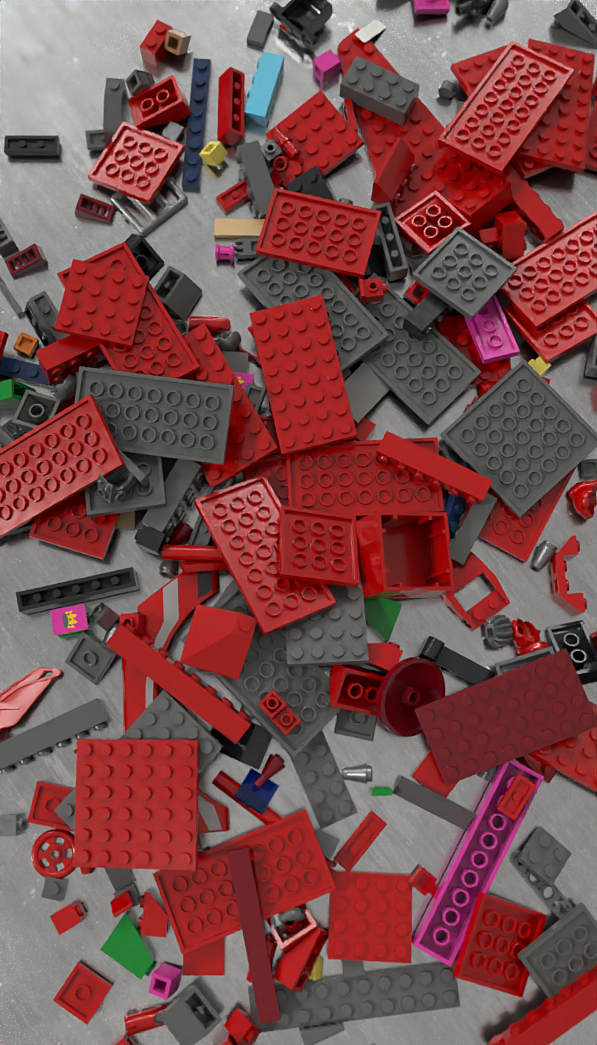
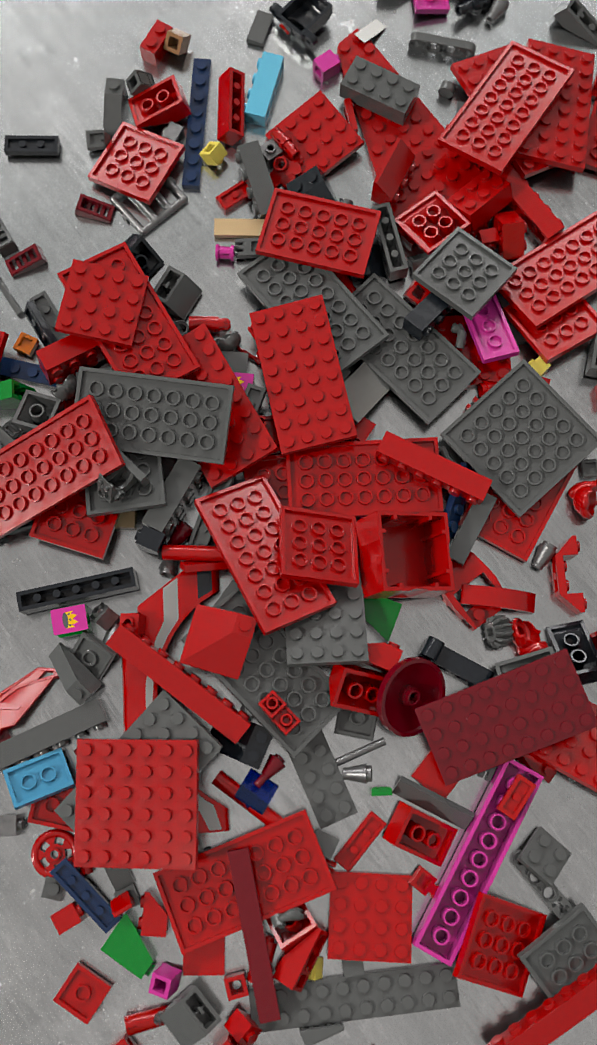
red brick [358,278,387,304] -> none
none -> dark azure plate [2,748,75,810]
none -> dark grey slope [49,643,102,705]
none -> dark blue plate [50,857,122,933]
none -> red plate [223,970,250,1001]
none -> flat silver bar [335,738,387,766]
none -> red slope [382,801,458,867]
none -> dark grey beam [408,32,476,59]
none -> dark grey arm [451,323,467,349]
none -> red slope [460,584,536,613]

